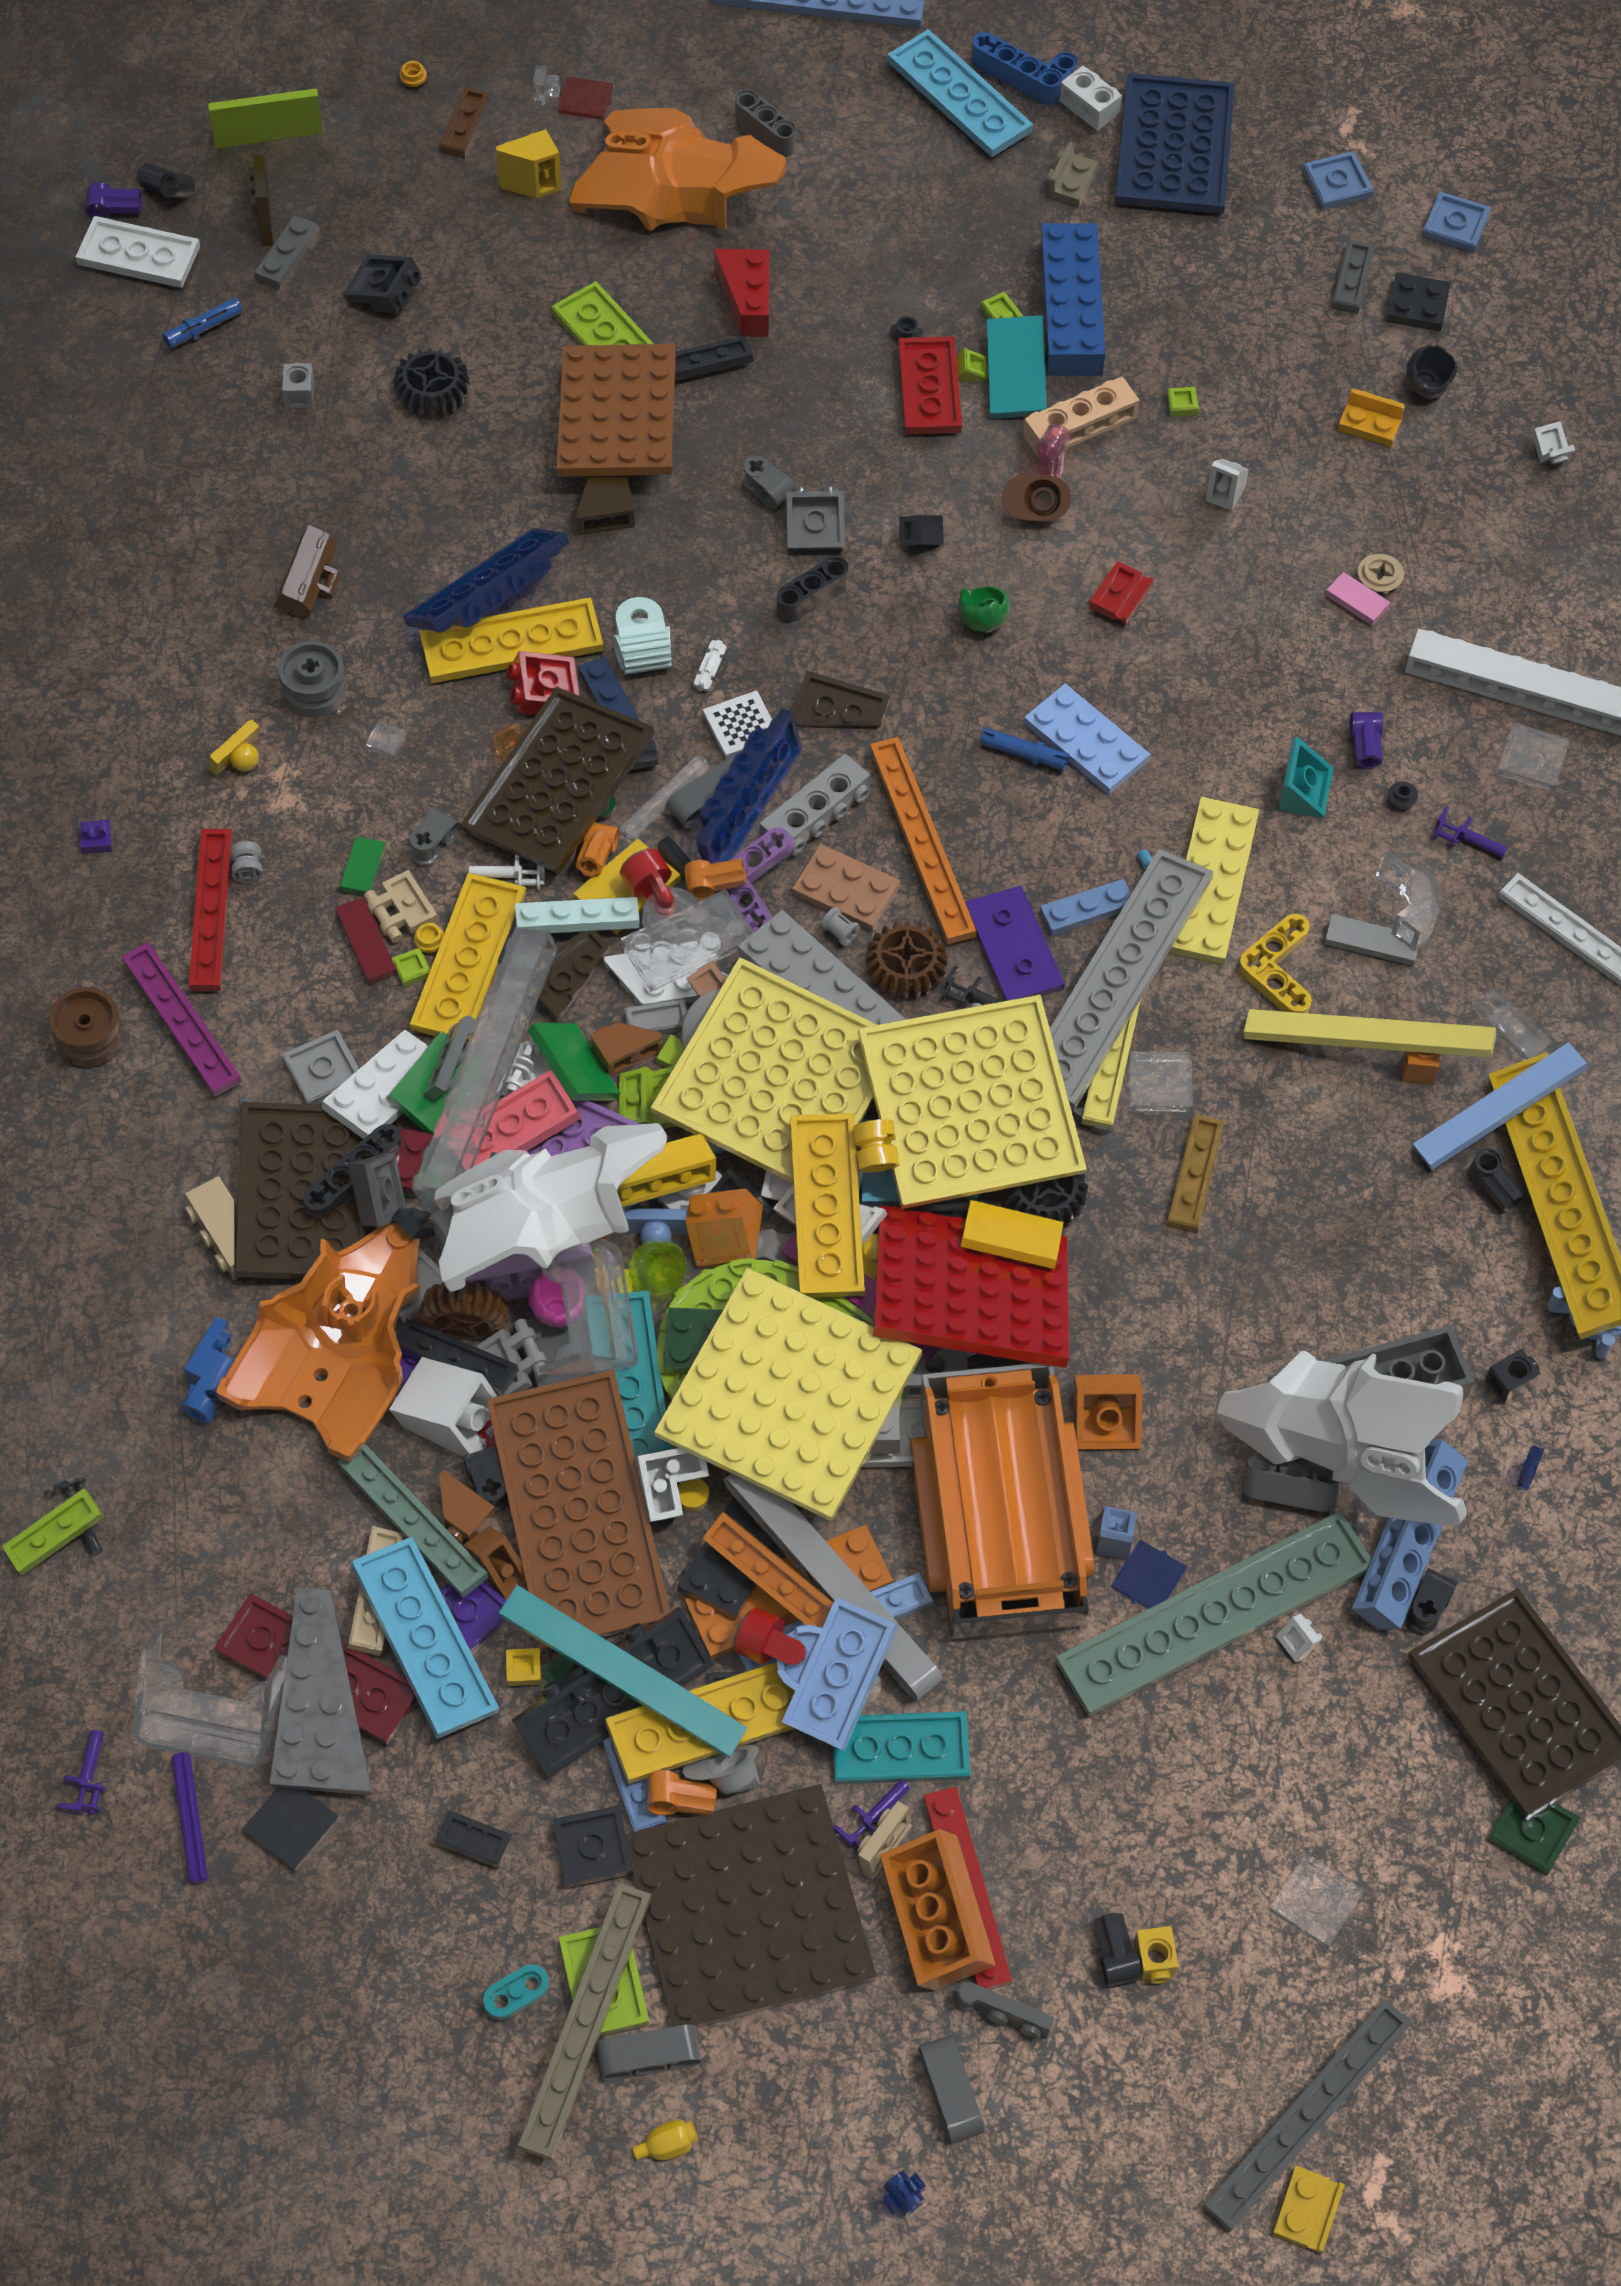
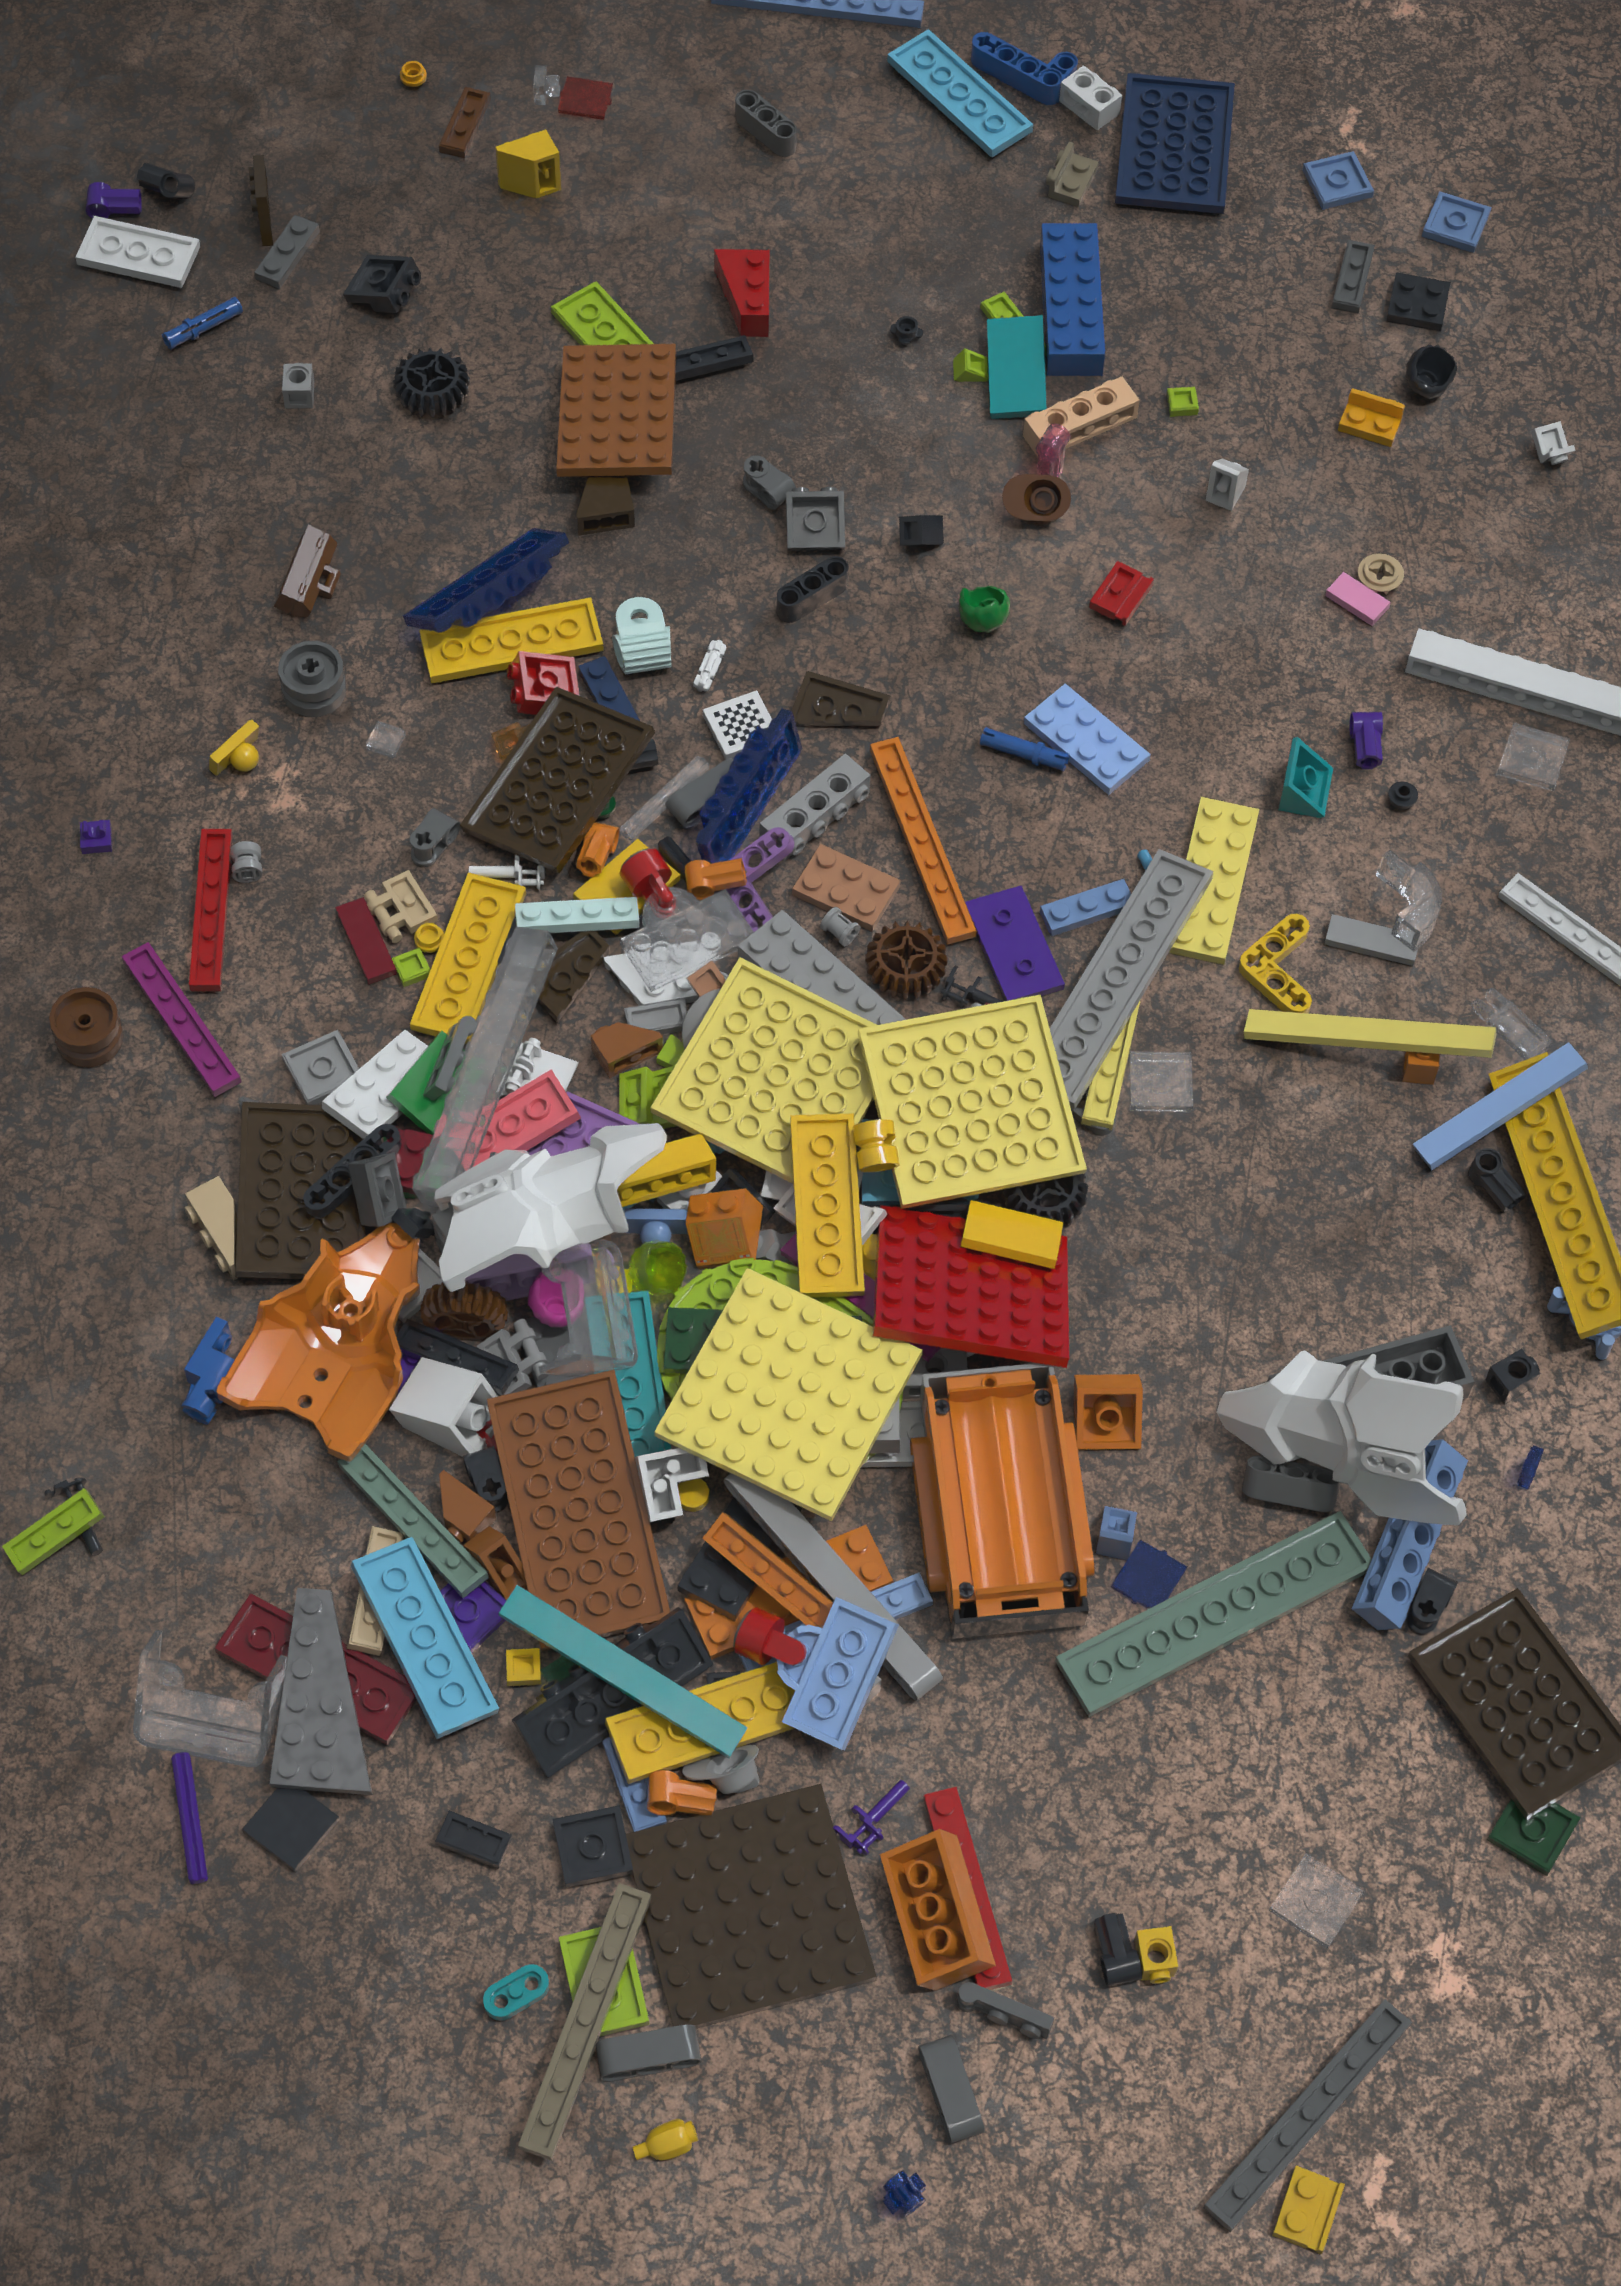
dark purple piece [56,1730,106,1816] -> none
lime tile [208,88,323,149] -> none
green tile [340,836,386,896] -> none
green tile [528,1023,621,1101] -> none
orange piece [569,108,786,232] -> none
teal tile [833,1711,971,1784] -> none
tan plate [858,1801,912,1880] -> none
red plate [898,336,962,434] -> none
pearl gold tile [1167,1114,1225,1233] -> none
white tile [1276,1614,1323,1662] -> none
dark purple piece [1433,806,1508,858] -> none

